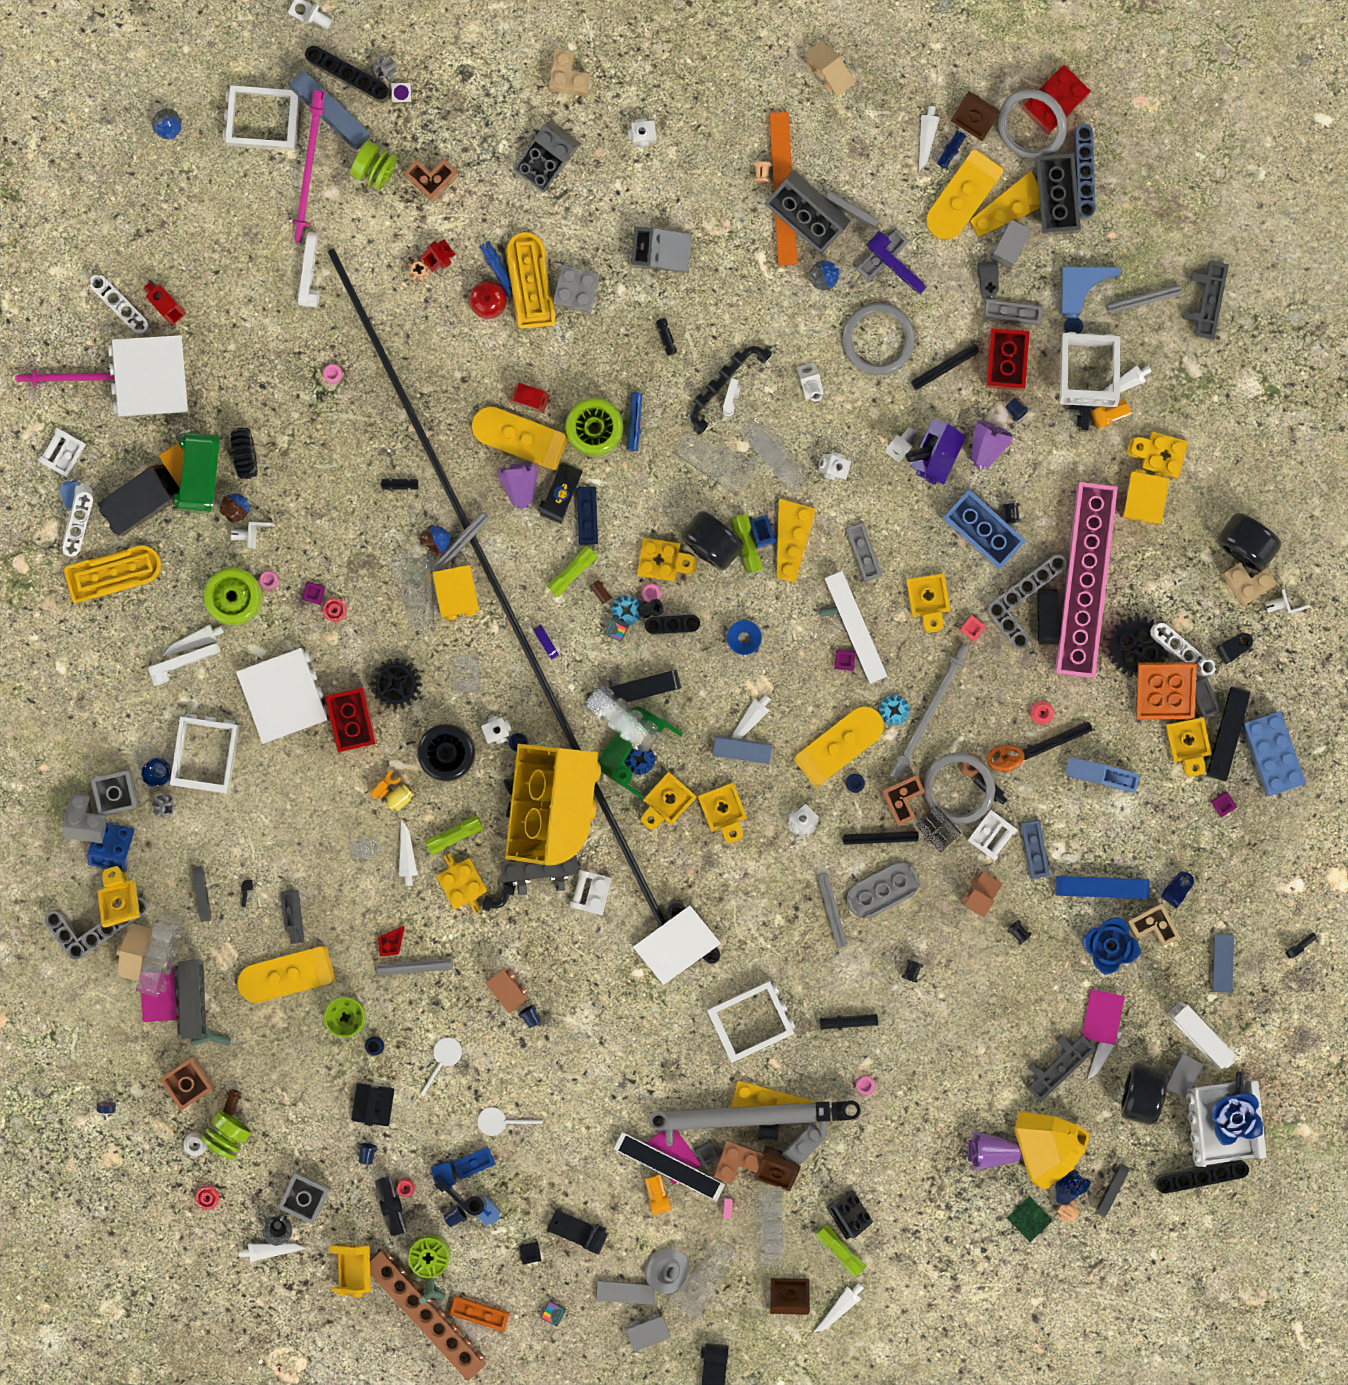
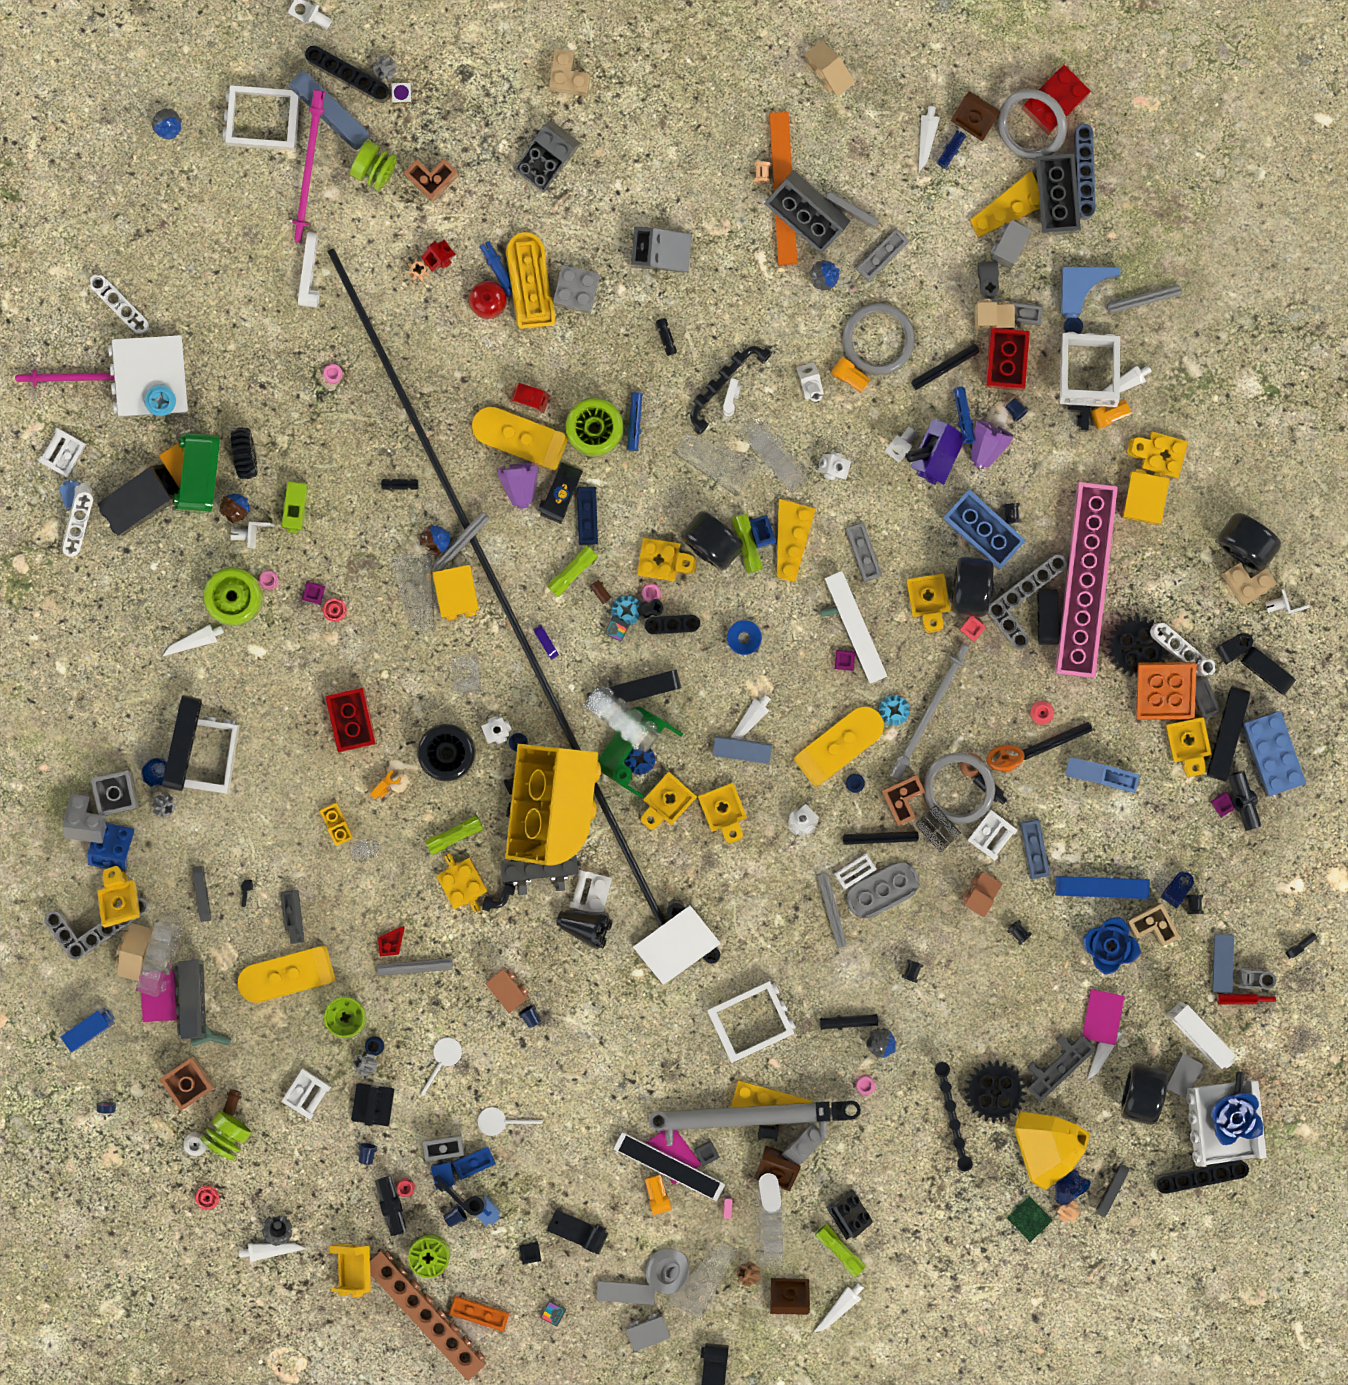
yellow piece [64,545,162,603] -> none
red torso [144,281,187,326] -> none
white beam [148,643,221,686] -> none
white panel [236,648,329,744] -> none
light grey brick [278,1171,331,1225] -> none
black gear [370,658,423,710] -> none
light yellow brick [385,784,414,812] -> none
white bar [398,820,418,886] -> none
sand green piece [419,1278,445,1305] -> none
white brick [628,119,657,148] -> none
nougat brick [714,1139,763,1184] -> none
dark purple beam [866,231,927,295] -> none
yellow piece [926,149,1004,240] -> none
medium lavender cone [967,1131,1022,1170] -> none
dark grey hinge [1183,261,1229,340] -> none
none -> blue brick [60,1008,115,1053]
none -> medium azure gear [145,386,176,416]
none -> black beam [163,695,202,791]
none -> white plate [281,1069,332,1120]
none -> lime brick [282,482,309,534]
none -> yellow slope [319,801,353,846]
none -> light grey gear [353,1051,377,1077]
none -> light grey brick [423,1134,465,1161]
none -> black cone [556,910,613,949]
none -> medium nougat gear [737,1261,761,1287]
none -> white tile [759,1173,781,1213]
none -> light orange piece [830,357,871,393]
none -> white tile [834,853,876,890]
none -> dark grey piece [866,1028,896,1058]
none -> black bar [934,1061,973,1172]
none -> black wheel [951,557,994,617]
none -> blue pin [953,387,975,444]
none -> black gear [964,1060,1027,1123]
none -> tan brick [974,299,1015,330]
none -> black bush [1186,895,1204,914]
none -> red axle [1217,994,1276,1005]
none -> black piece [1228,771,1261,831]
none -> light grey piece [1238,969,1277,989]
none -> black beam [1240,646,1296,695]

